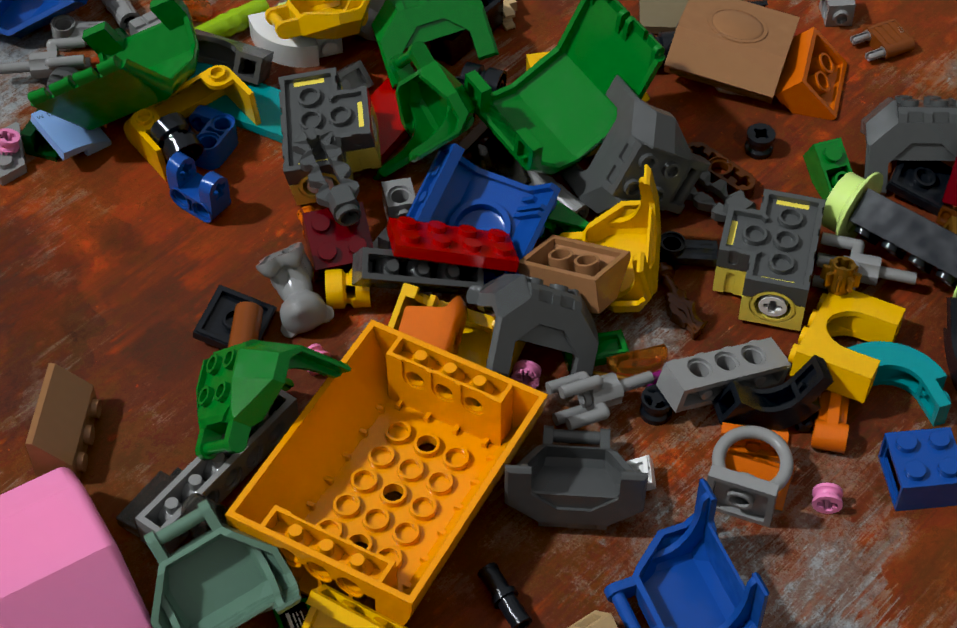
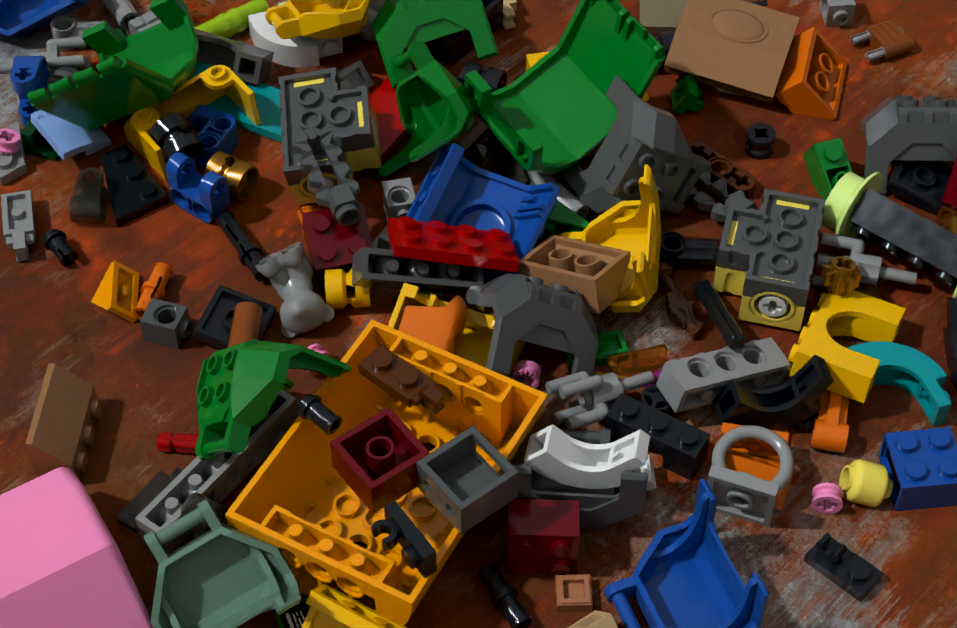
none -> light grey hinge [1,190,36,262]
none -> blue piece [10,56,50,126]
none -> black pin [43,229,79,267]
none -> clear smoke piece [70,167,108,223]
none -> light orange slope [91,260,140,323]
none -> black wing [100,144,169,228]
none -> orange pin [133,262,173,320]
none -> dark grey brick [140,298,193,350]
none -> red axle [157,432,199,454]
none -> pearl gold wheel [204,151,259,201]
none -> black pin [216,211,269,282]
none -> black pin [297,394,342,436]
none -> dark red brick [330,407,430,514]
none -> reddish brown hinge [358,345,445,415]
none -> black plate [371,500,437,578]
none -> dark grey piece [416,426,519,534]
none -> dark red piece [507,499,580,575]
none -> white arch [524,424,650,489]
none -> nougat tile [555,574,593,612]
none -> black arch [605,393,711,481]
none -> green tile [670,74,705,115]
none -> black axle [694,279,746,350]
none -> black plate [804,533,883,602]
none -> light yellow head [839,459,893,507]

